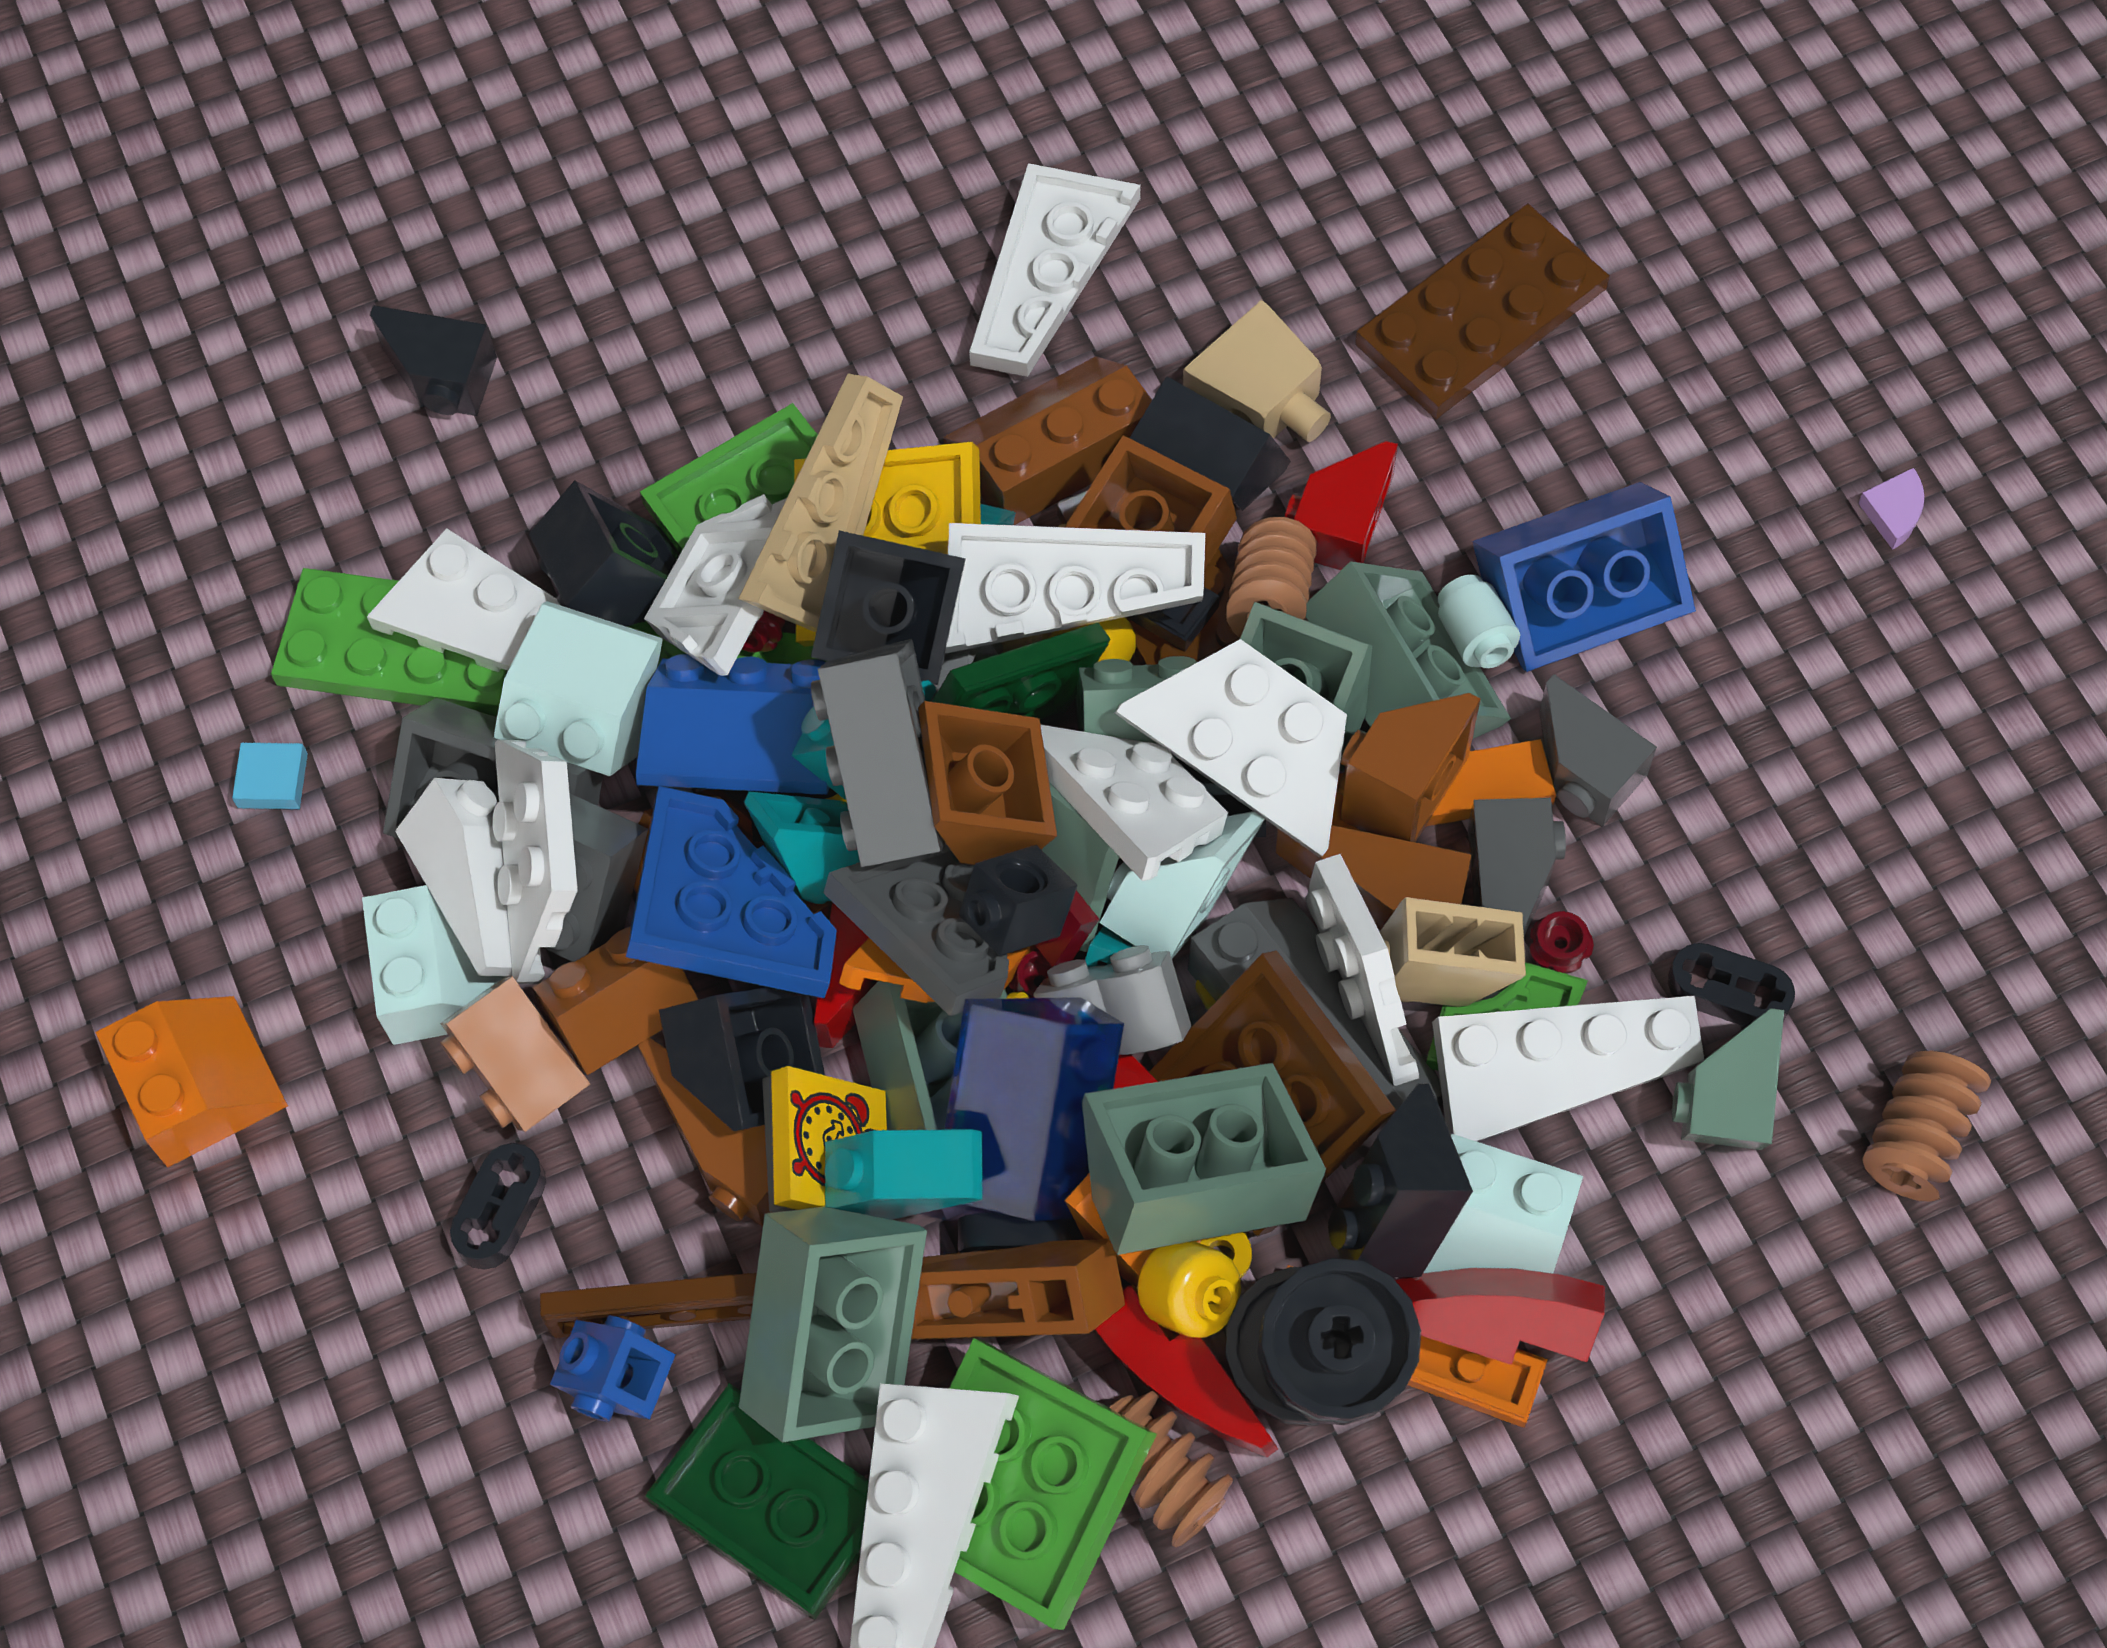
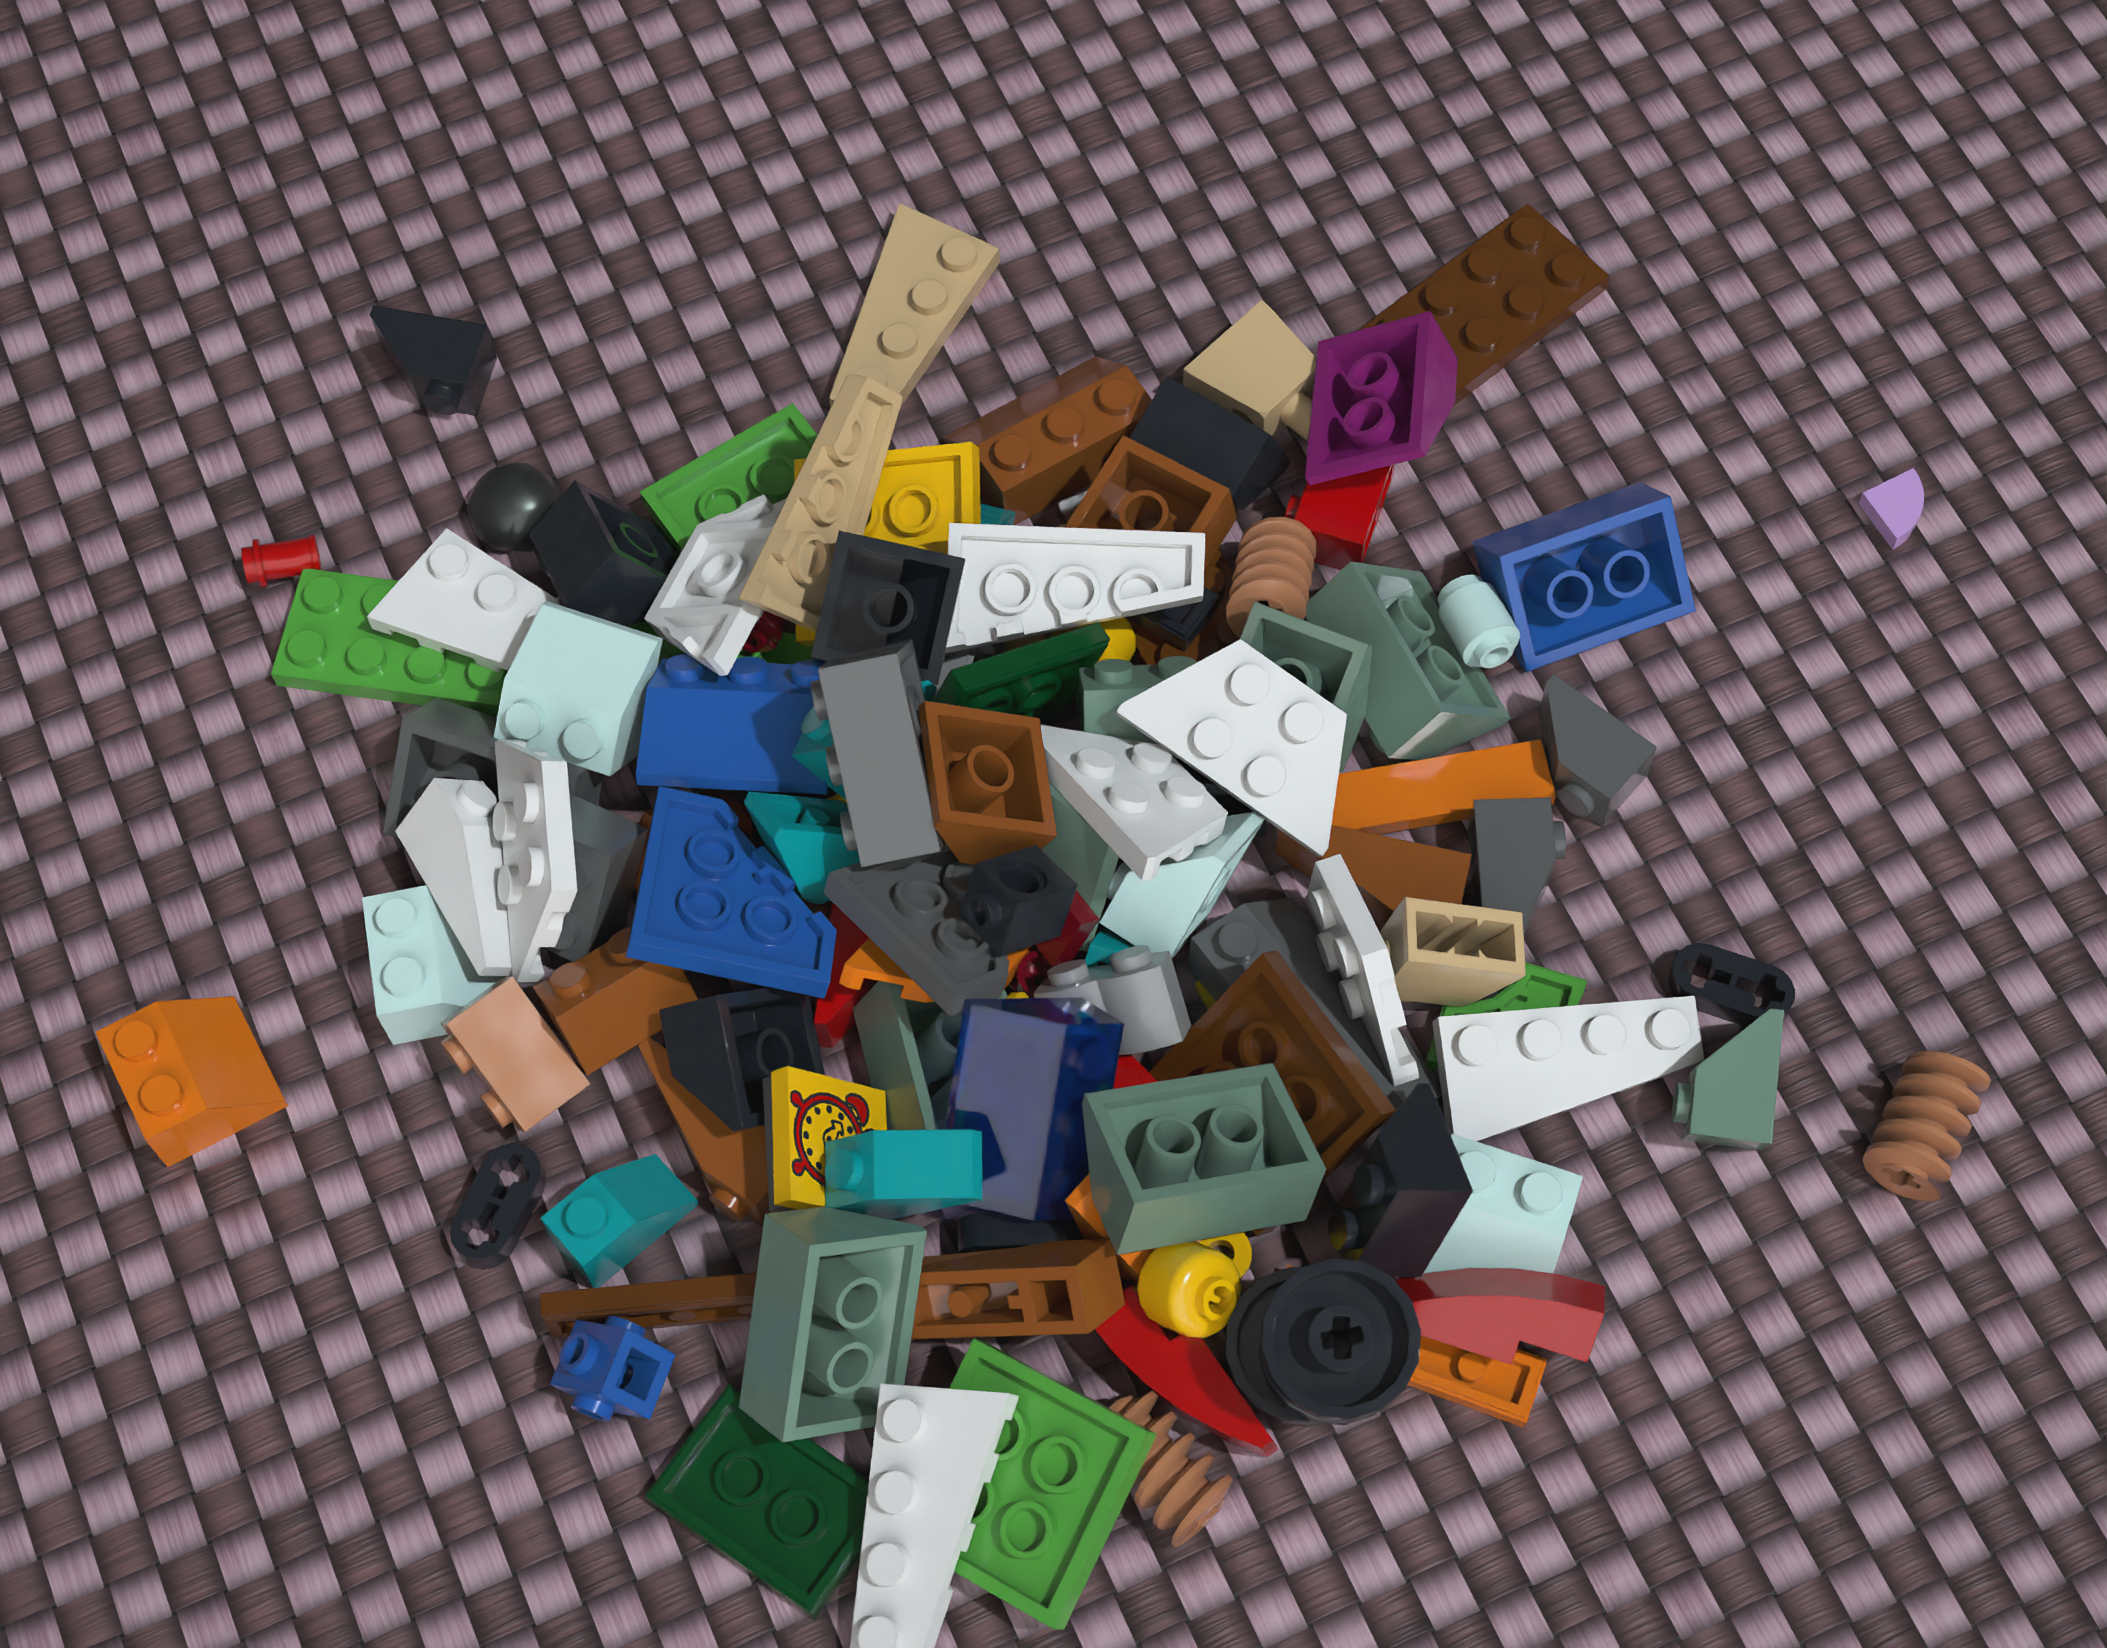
medium azure tile [232,743,308,809] -> none
white wing [969,163,1140,377] -> none
dark orange slope [1337,693,1481,842] -> none
dark red plate [1529,911,1594,974] -> none
none -> red pin [241,534,322,588]
none -> pearl dark grey hair [467,462,562,552]
none -> teal slope [540,1154,699,1288]
none -> tan wing [829,203,1000,408]
none -> magenta slope [1305,311,1458,485]

